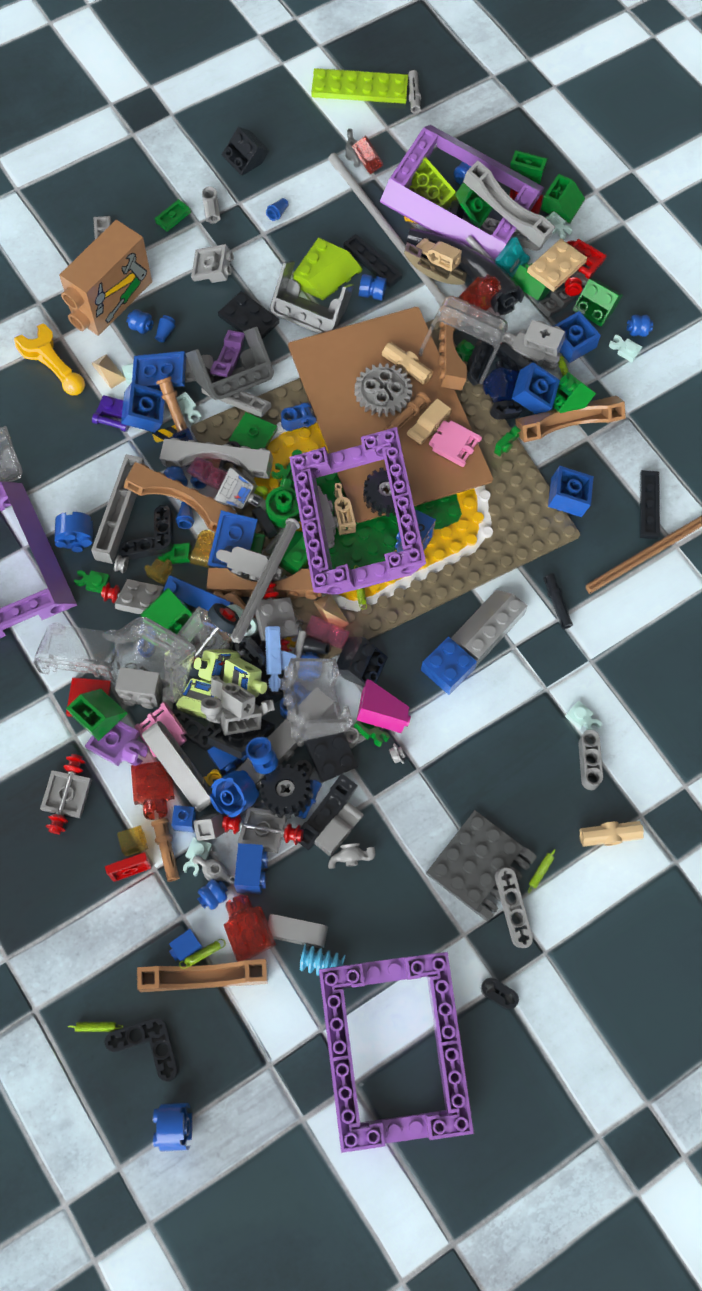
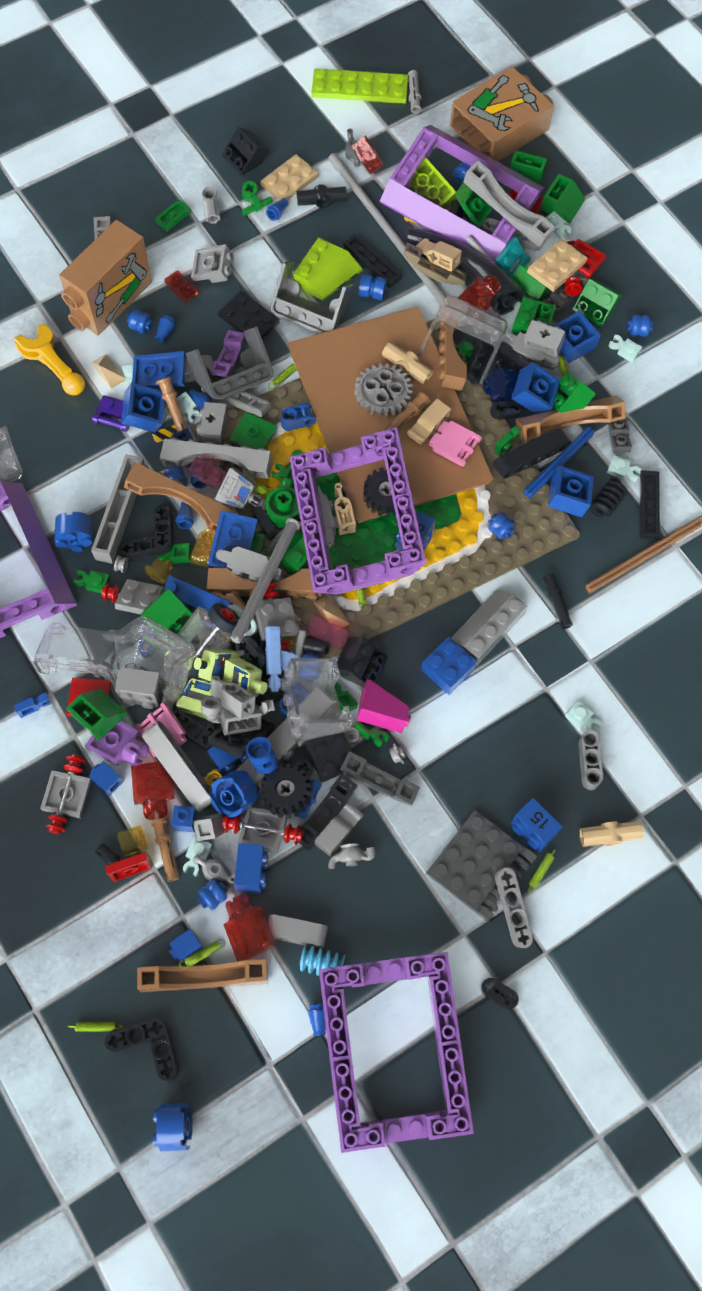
none -> blue plate [14,692,51,718]
none -> blue brick [89,761,123,796]
none -> black pin [95,843,121,866]
none -> clear red slope [164,270,199,303]
none -> blue cone [188,389,214,410]
none -> light grey brick [197,402,227,444]
none -> green piece [241,181,273,216]
none -> tan plate [260,154,319,201]
none -> lime piece [268,363,297,389]
none -> black piece [296,184,347,208]
none -> blue cone [307,1003,326,1036]
none -> green plate [325,682,359,714]
none -> dark grey slope [340,751,420,806]
none -> medium nougat brick [450,66,554,162]
none -> blue piece [488,512,515,540]
none -> black beam [492,428,571,479]
none -> green slope [511,297,557,336]
none -> blue brick [511,798,563,852]
none -> blue axle [523,427,595,498]
none -> black piece [589,478,628,517]
none -> light aqua plate [607,455,641,482]
none -> dark grey slope [608,419,632,453]

